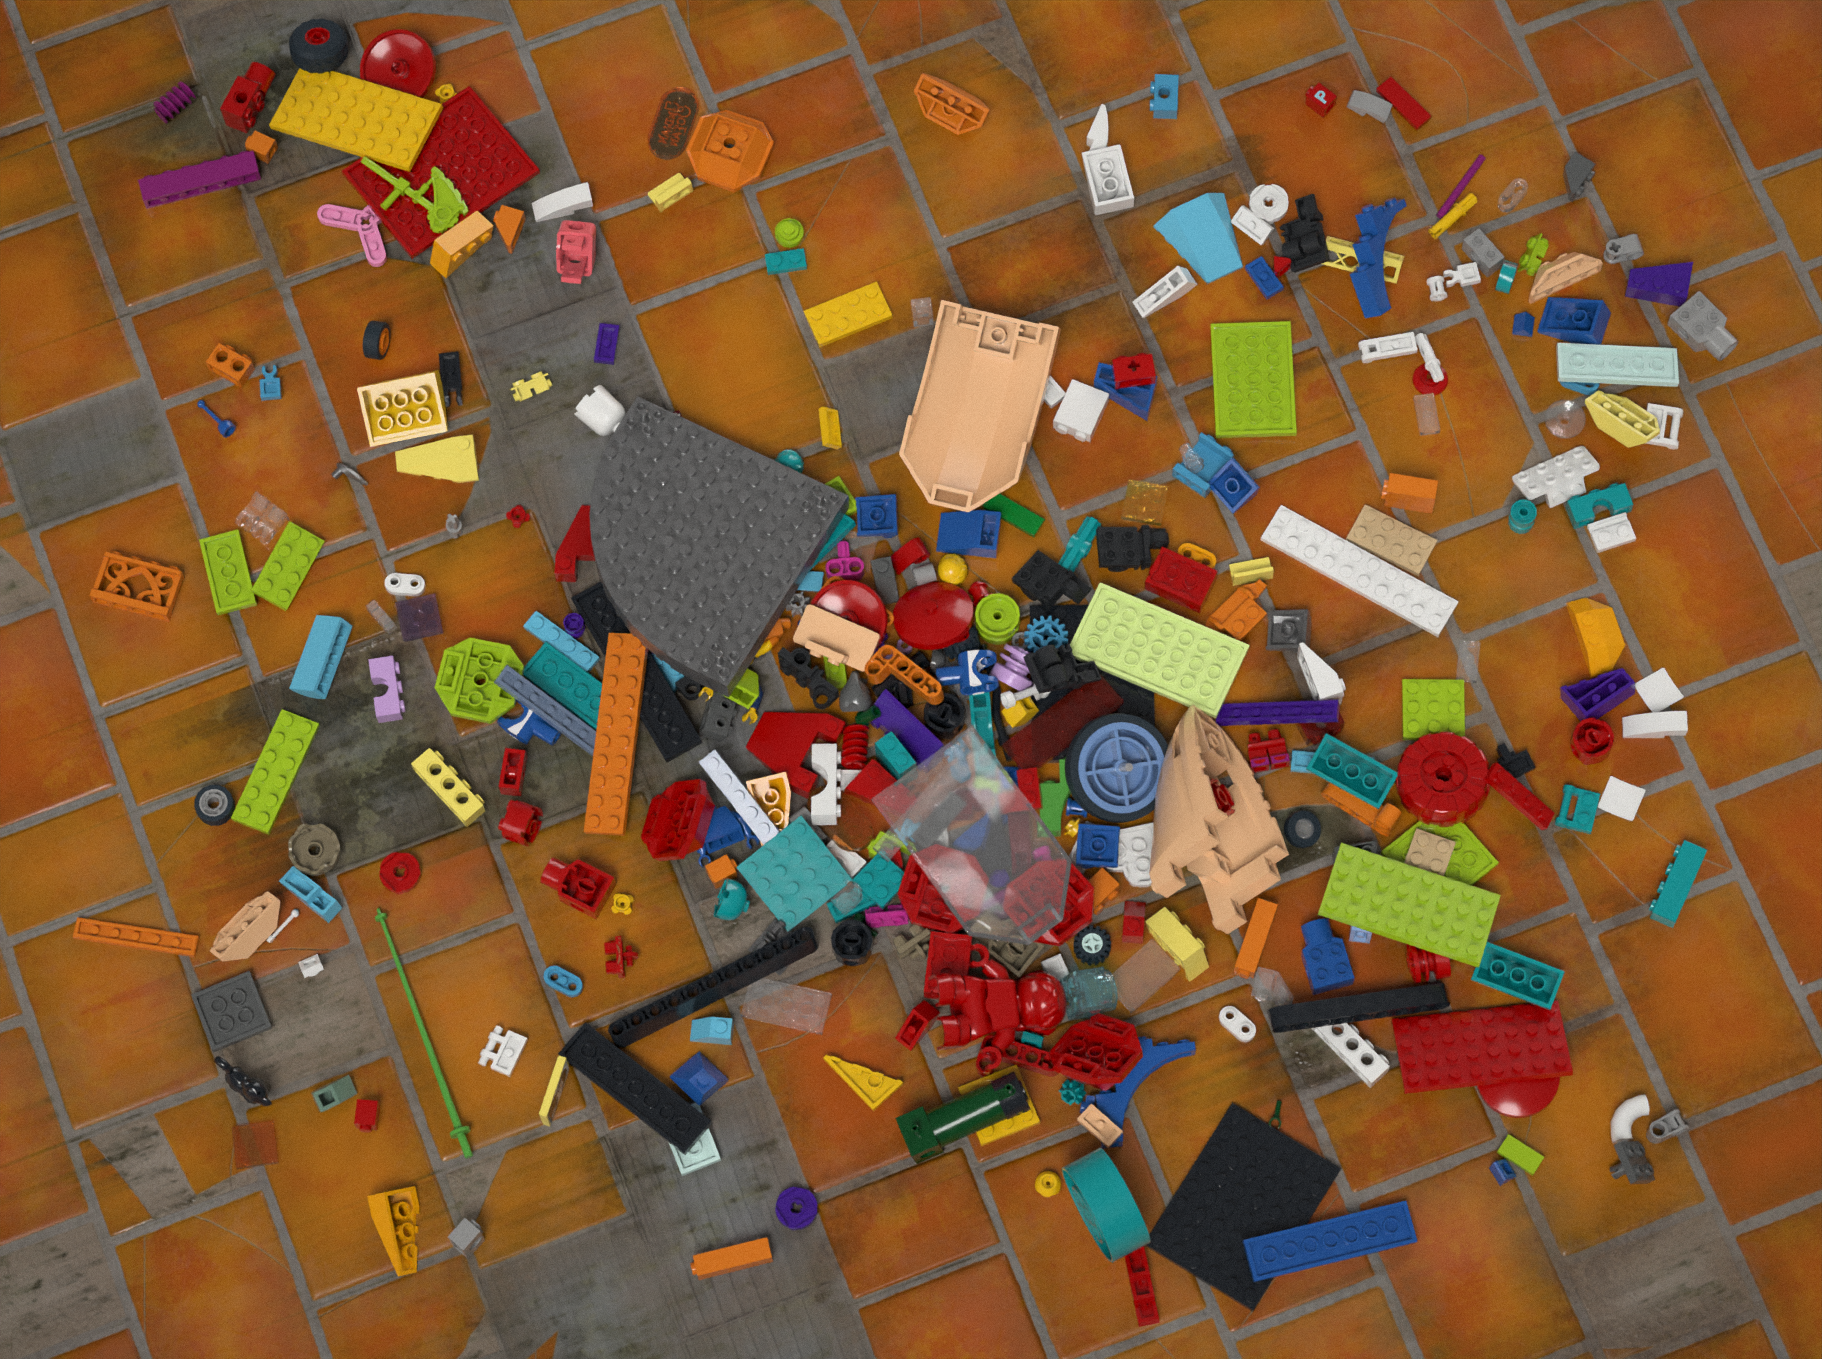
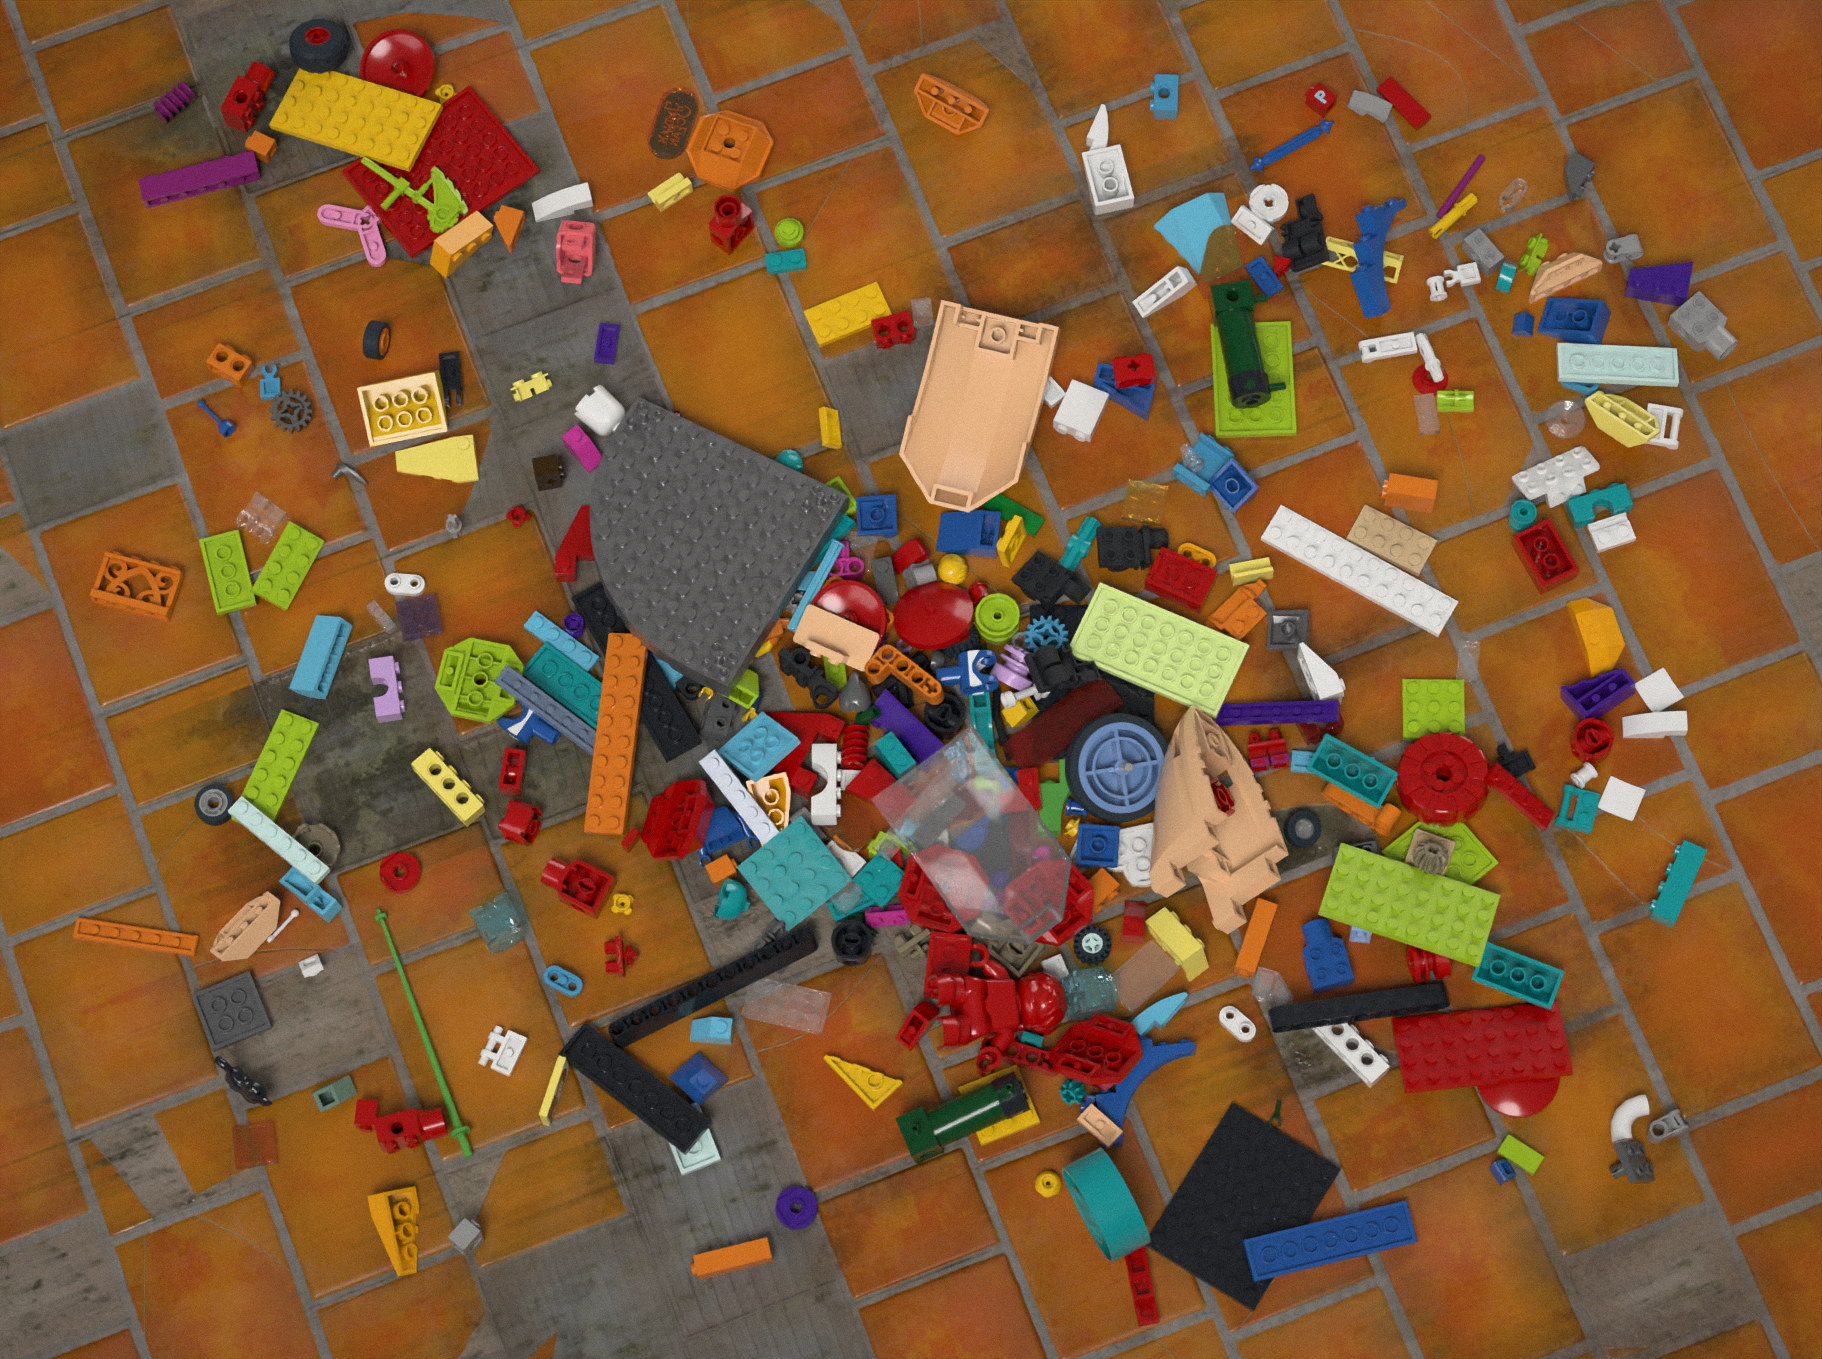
none -> light aqua plate [228,796,330,886]
none -> dark grey gear [269,389,313,434]
none -> red brick [373,1107,448,1154]
none -> clear light blue piece [469,892,527,954]
none -> dark brown brick [532,454,565,491]
none -> dark pink slope [562,425,602,473]
none -> red tile [621,828,641,853]
none -> red brick [709,195,755,256]
none -> medium azure plate [718,712,801,783]
none -> medium azure axle [787,539,845,633]
none -> red brick [871,311,916,349]
none -> yellow plate [996,515,1027,568]
none -> medium azure slope [1130,992,1188,1037]
none -> clear orange tile [1197,225,1247,302]
none -> dark green piece [1209,279,1286,409]
none -> blue wheel [1249,119,1334,172]
none -> dark tan gear [1413,841,1449,875]
none -> lime hips [1437,389,1474,412]
none -> red brick [1511,519,1579,595]
none -> white bush [1570,762,1598,789]

